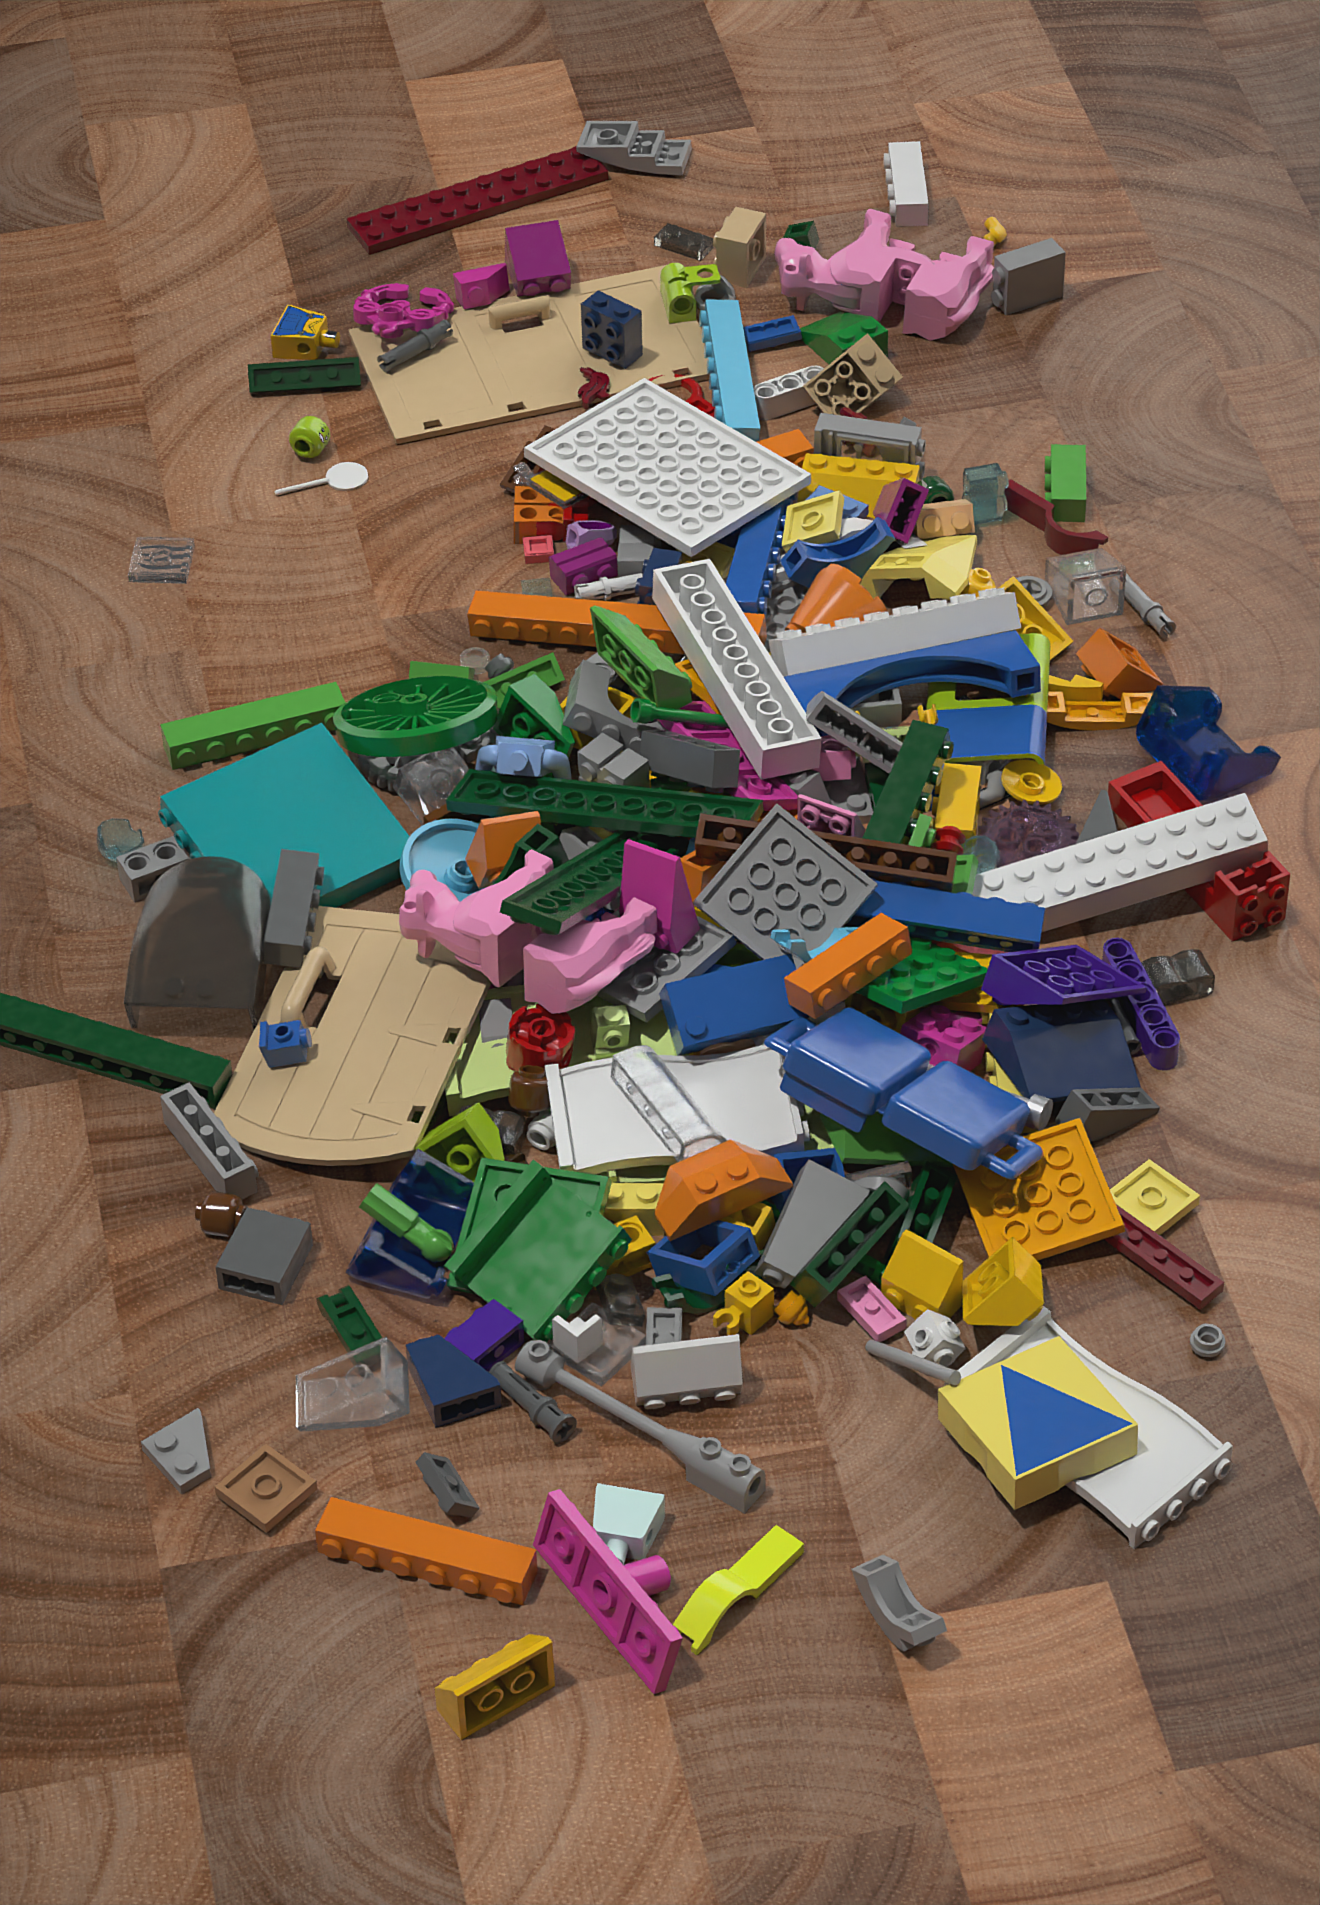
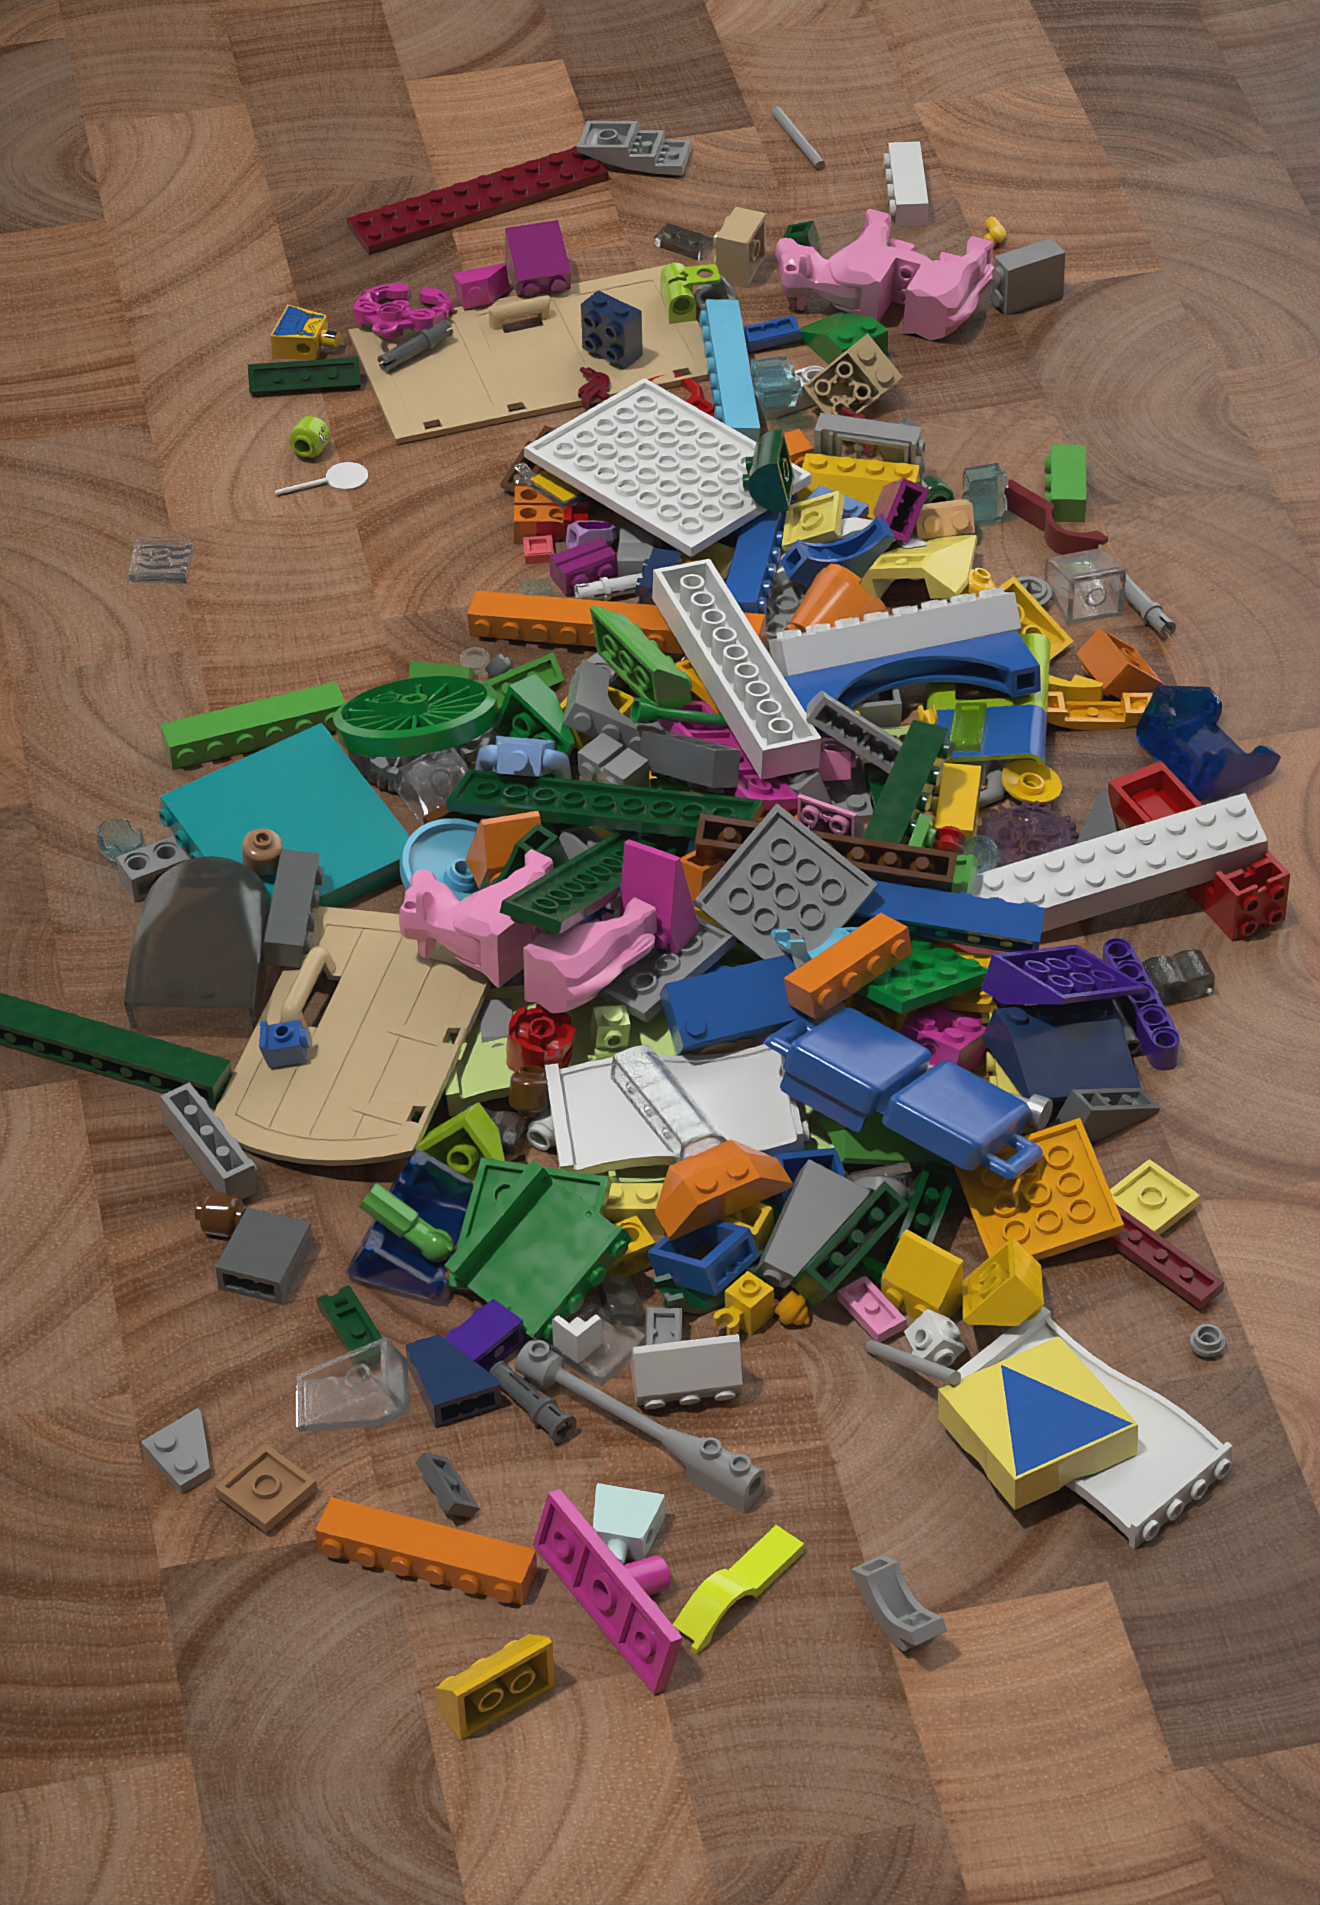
none -> medium nougat head [242,829,283,875]
none -> dark green brick [742,429,795,512]
none -> clear light blue brick [751,356,802,411]
none -> light grey bar [771,107,825,170]
none -> clear neon green tile [950,702,988,752]

